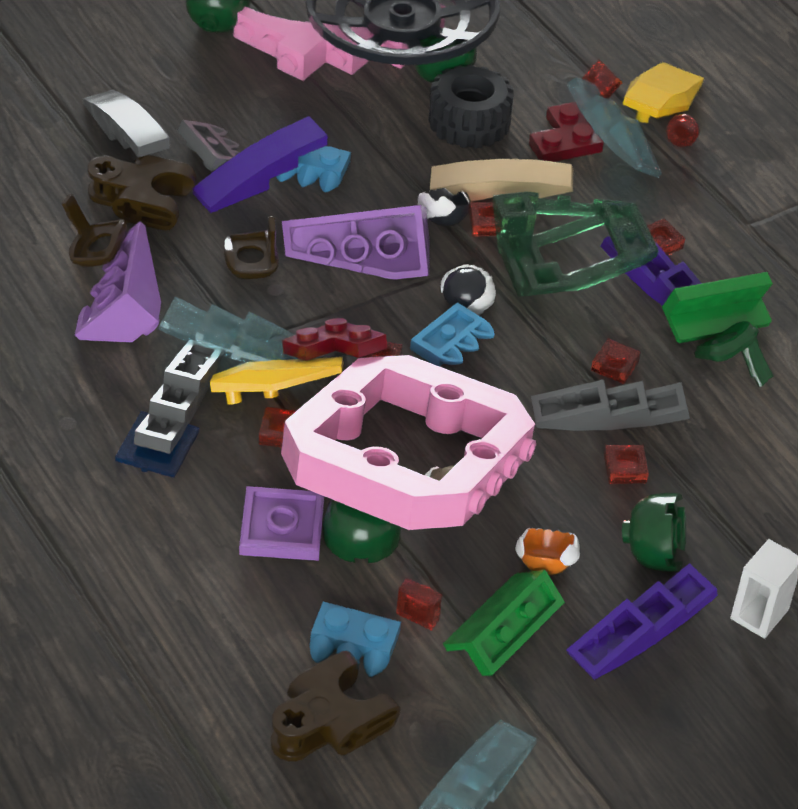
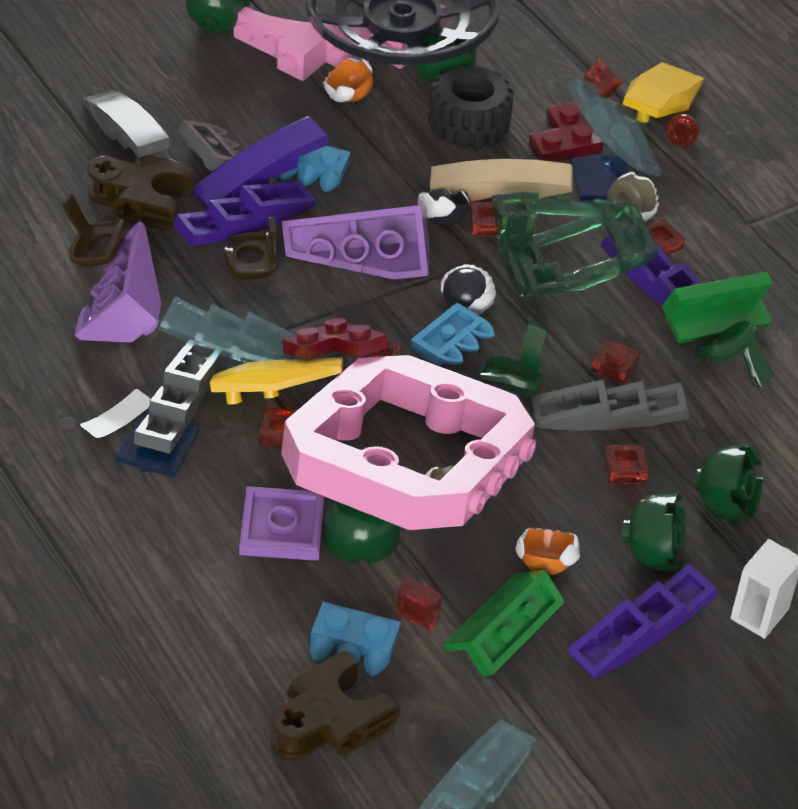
none -> white sticker [81,389,151,438]
none -> dark purple slope [173,181,316,247]
none -> orange hair [323,58,373,102]
none -> dark green piece [478,322,547,396]
none -> clear blue piece [570,154,629,203]
none -> dark tan hair [607,172,659,225]
none -> dark green cylinder [695,445,763,523]

